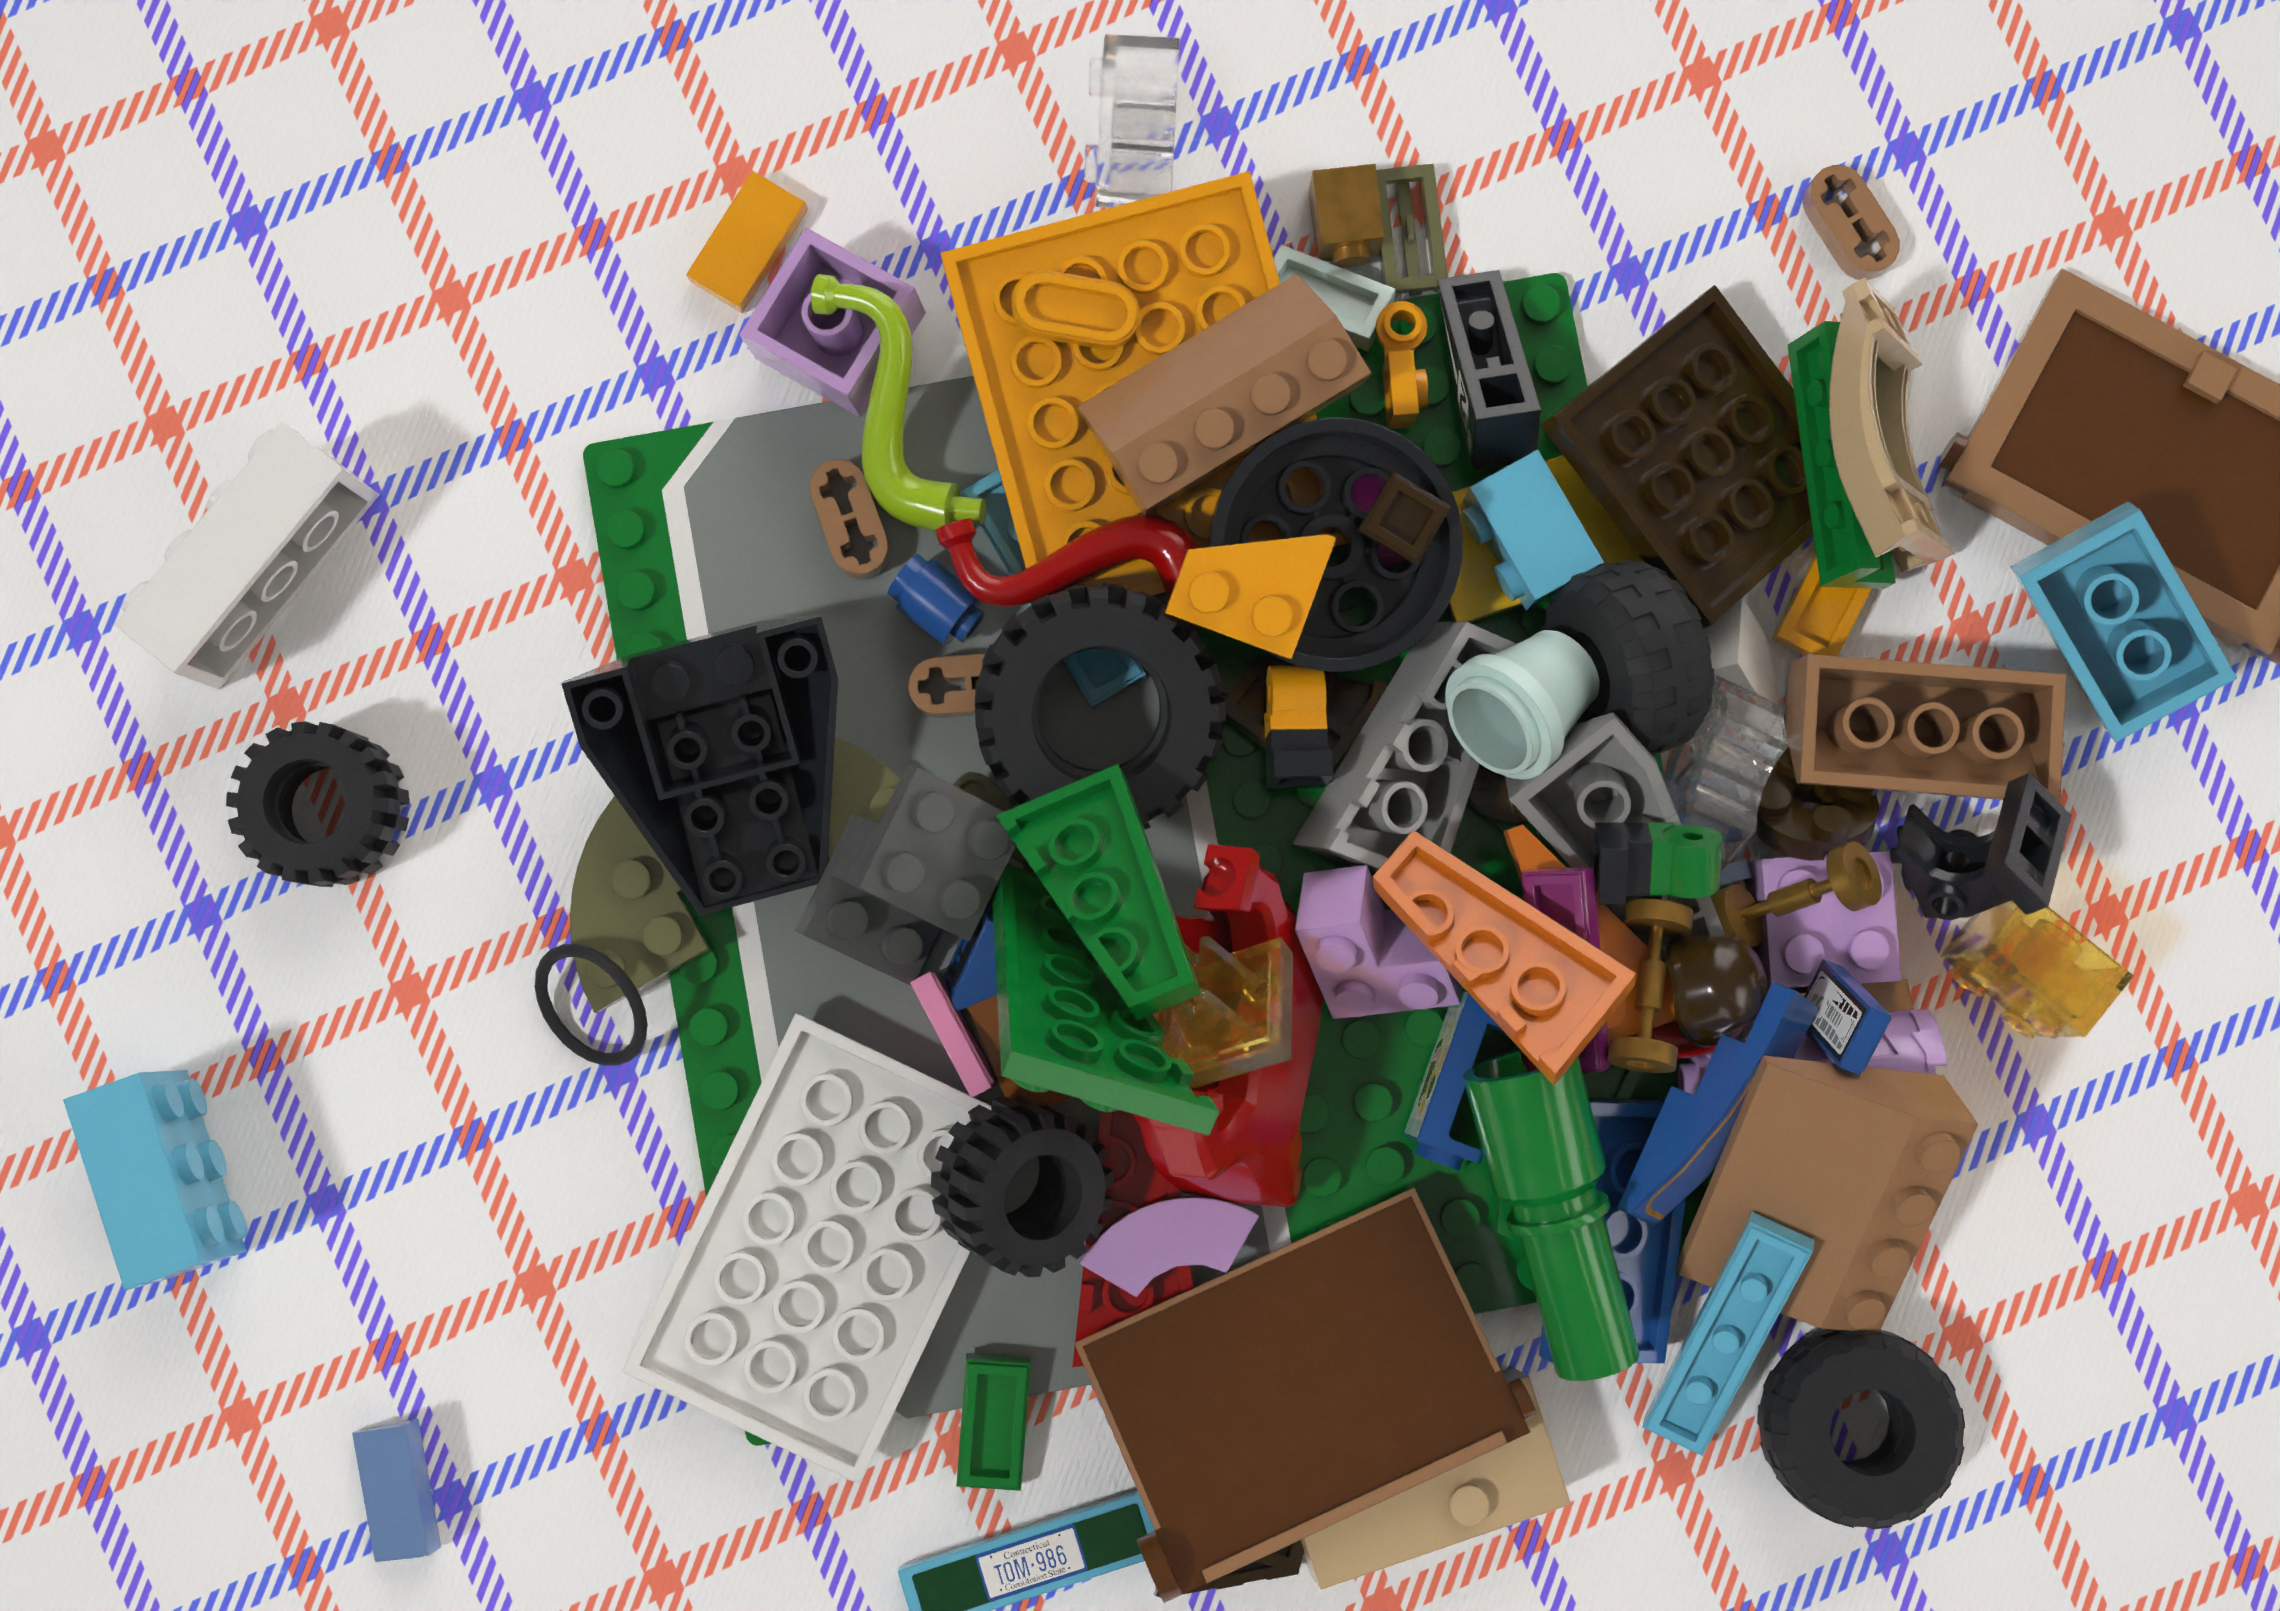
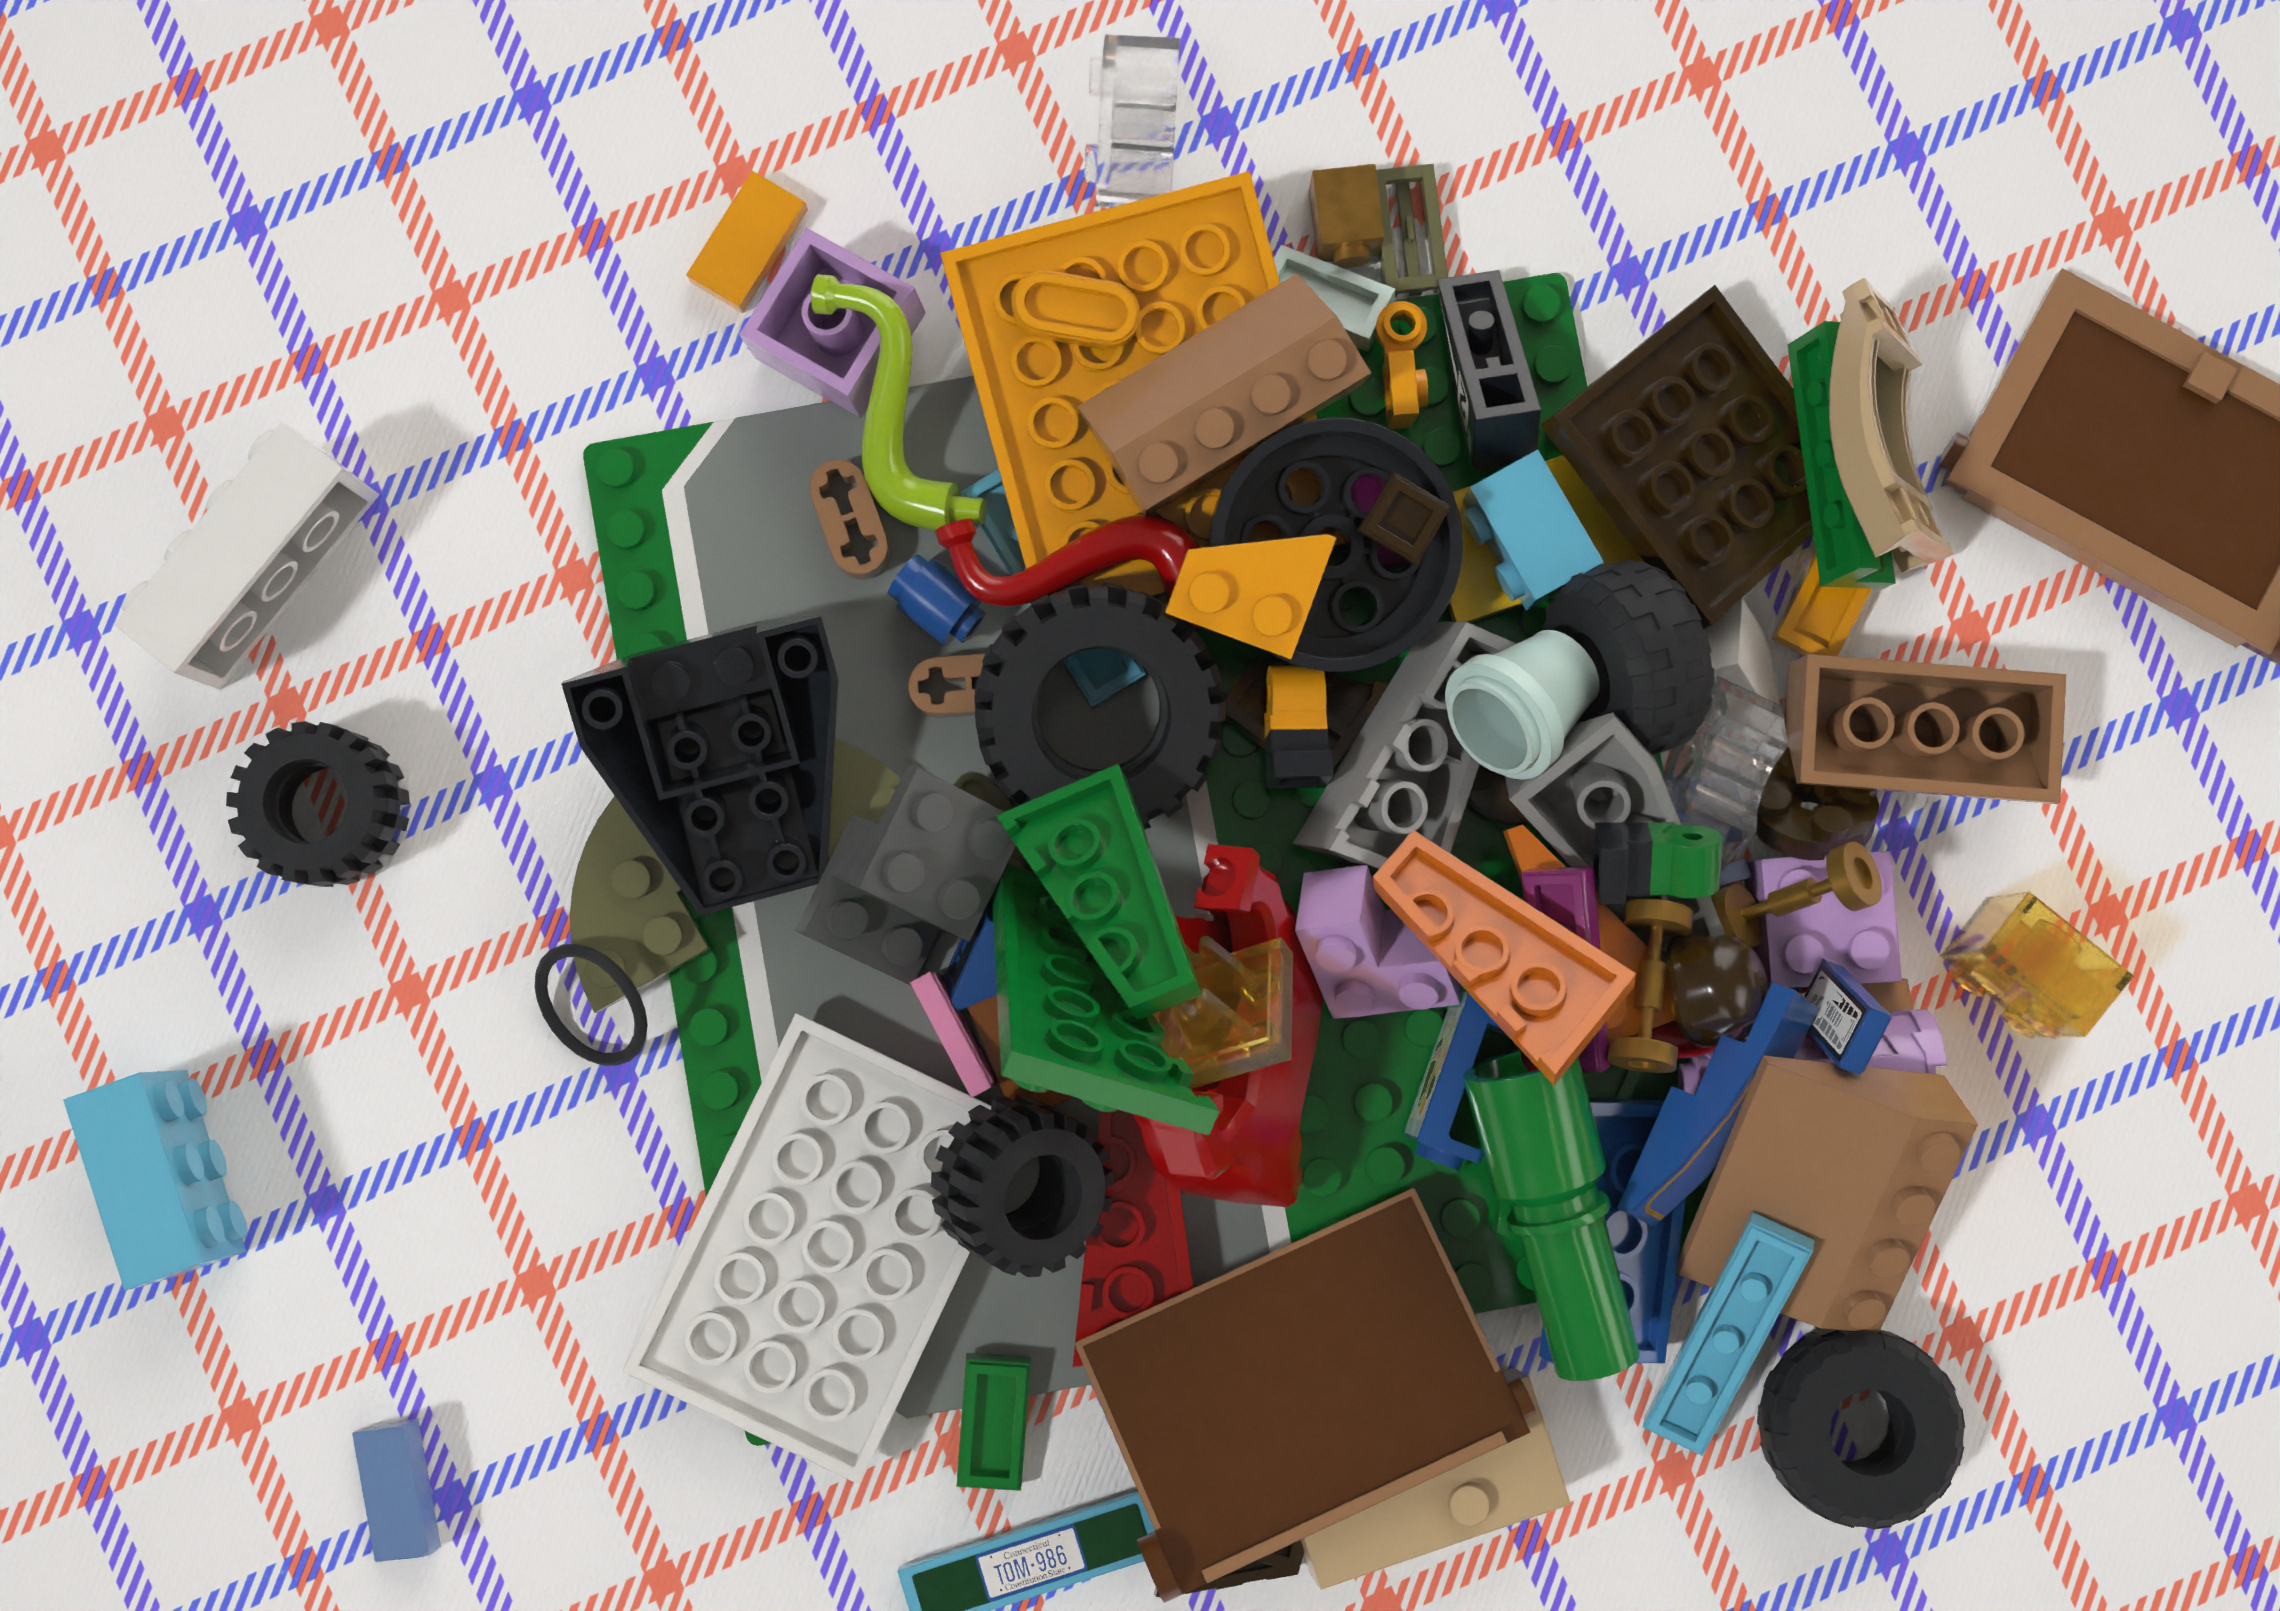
lavender tile [1079,1196,1259,1297] -> none
medium nougat beam [1803,165,1900,280] -> none
black tile [1890,773,2071,920] -> none
medium azure brick [2010,501,2237,743] -> none

